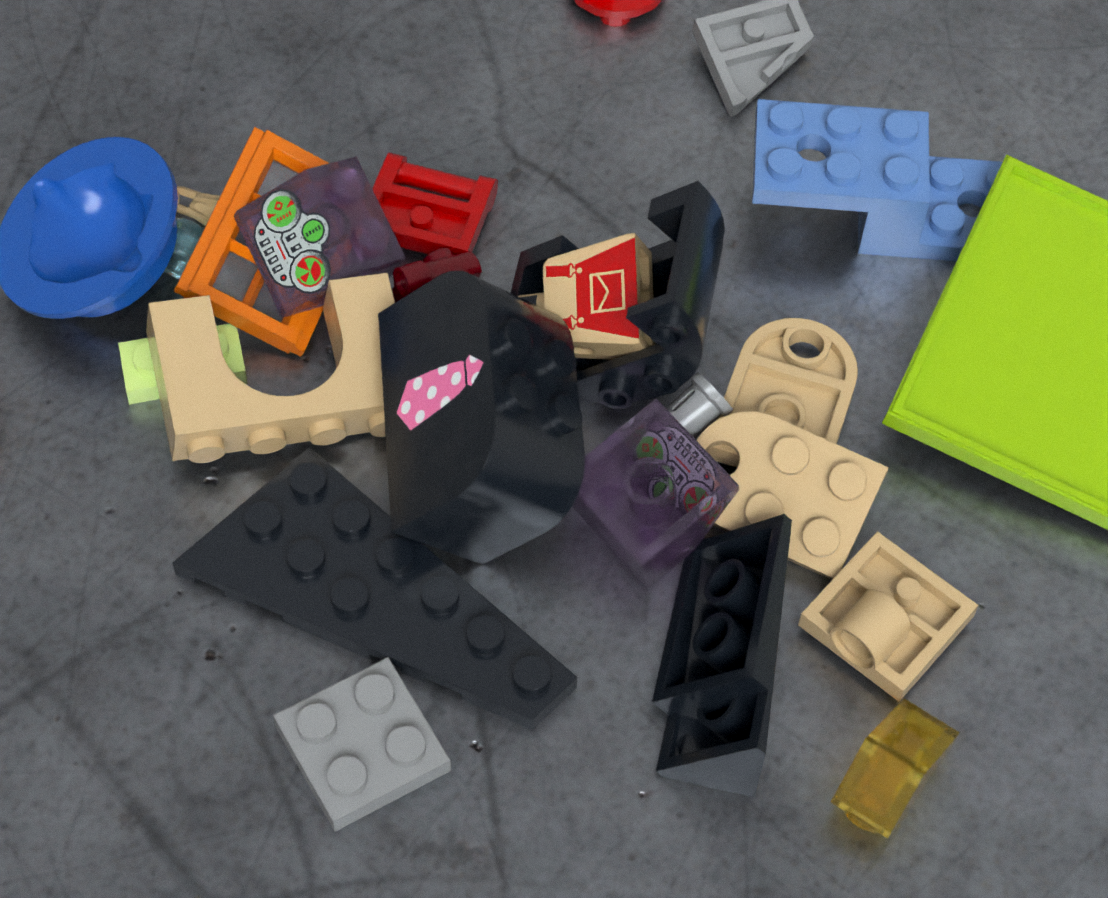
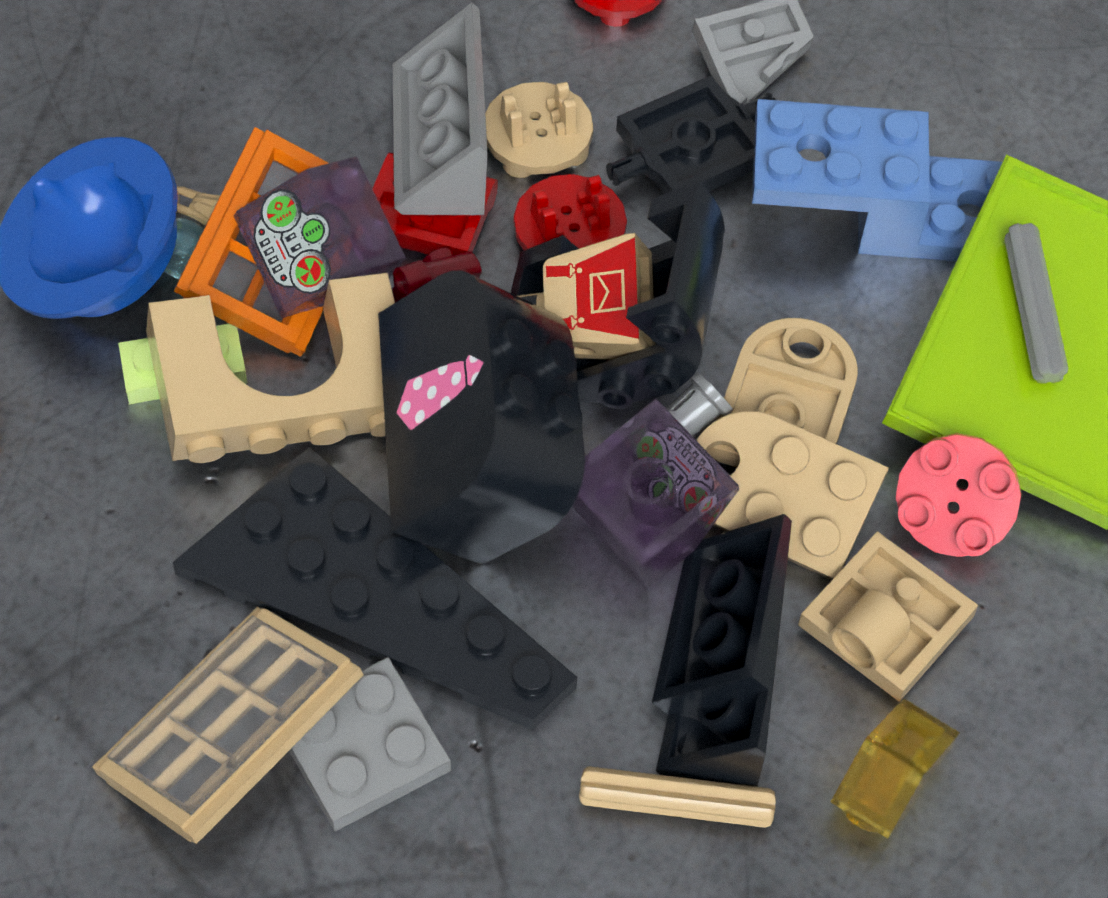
none -> clear piece [92,607,363,844]
none -> light grey slope [392,2,488,215]
none -> tan plate [485,82,593,178]
none -> red plate [513,174,627,250]
none -> tan axle [579,766,776,828]
none -> black plate [606,75,776,194]
none -> coral plate [895,433,1022,557]
none -> light grey axle [1004,223,1069,384]

